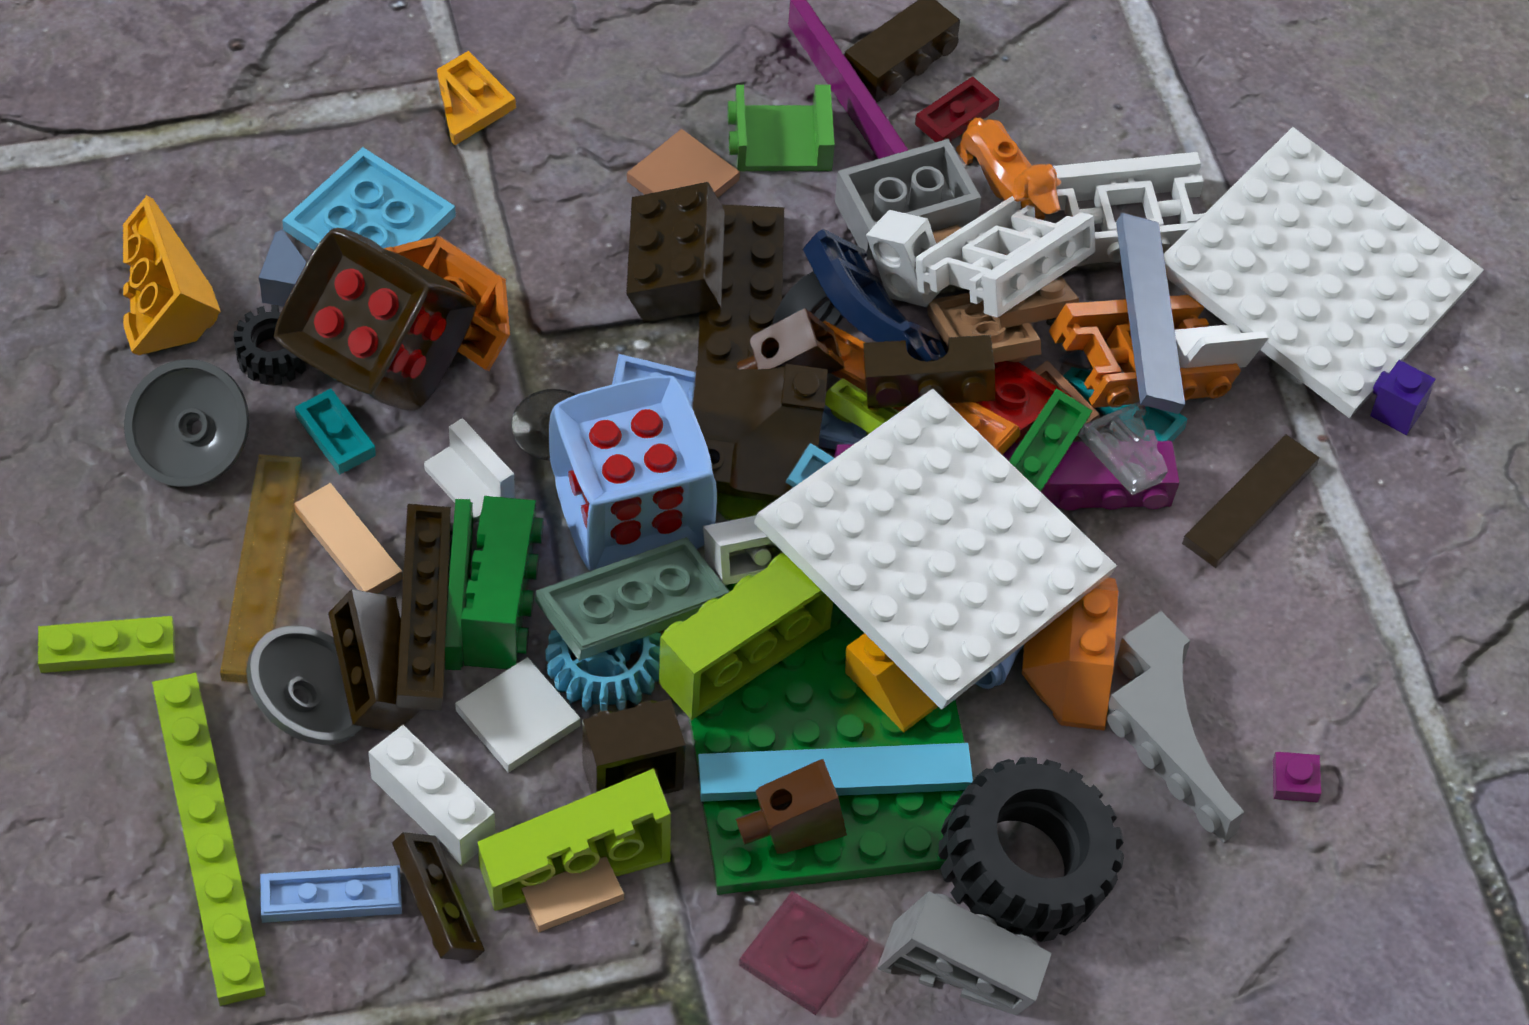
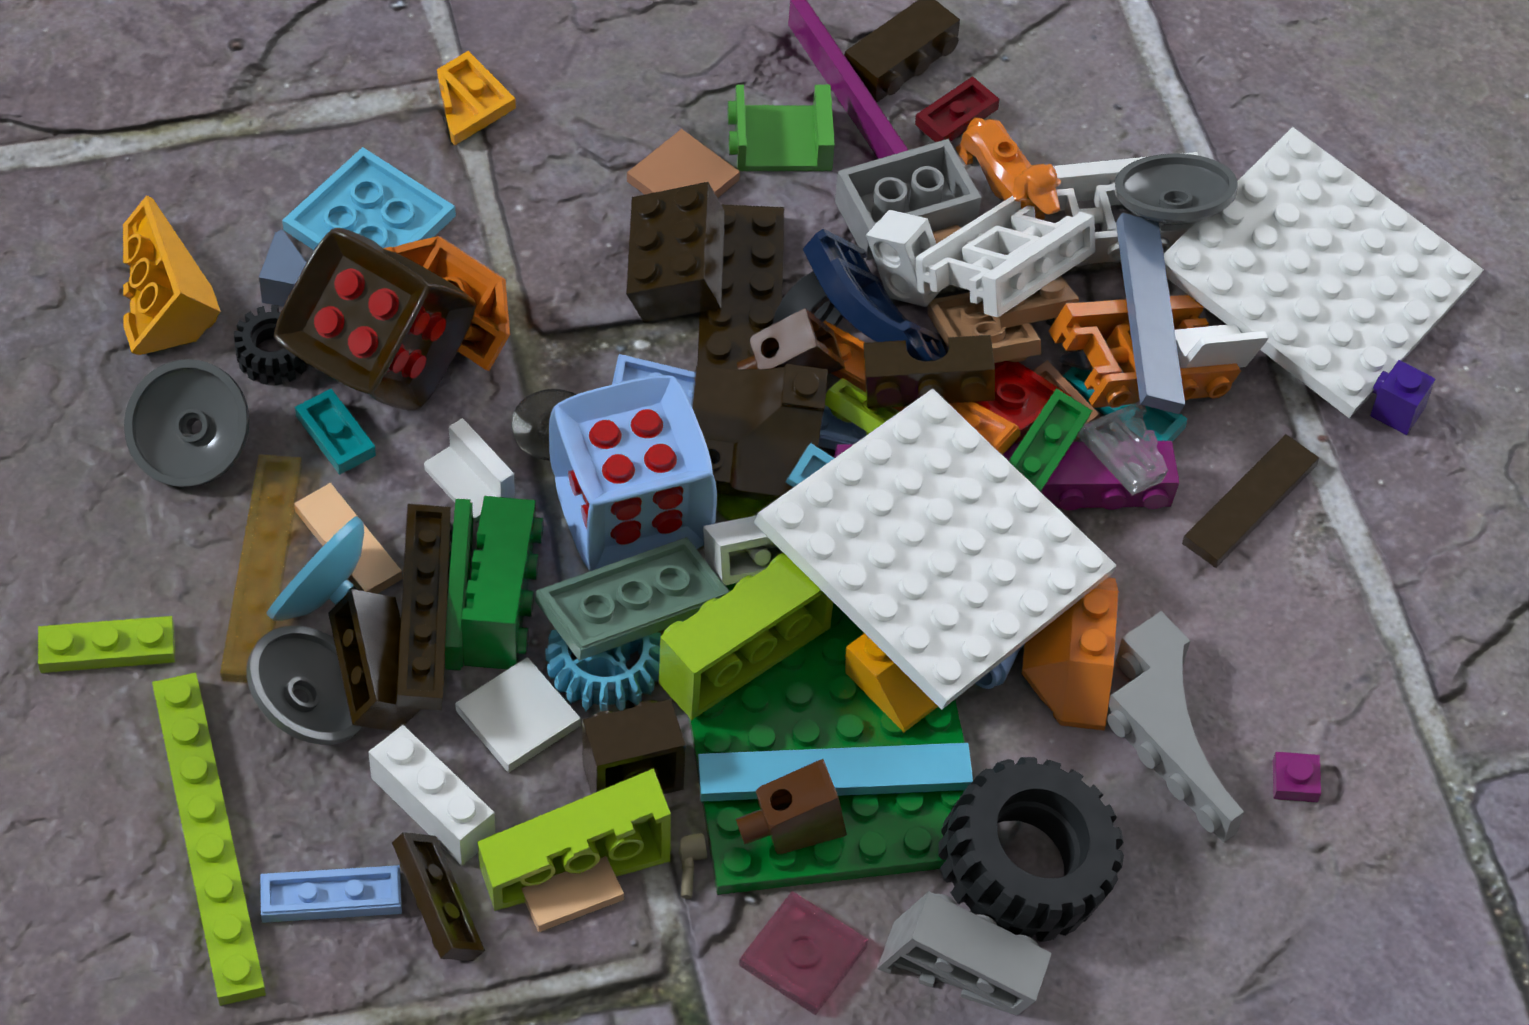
none -> medium azure dish [266,516,364,621]
none -> dark tan hand [679,833,707,899]
none -> dark grey dish [1115,153,1238,225]

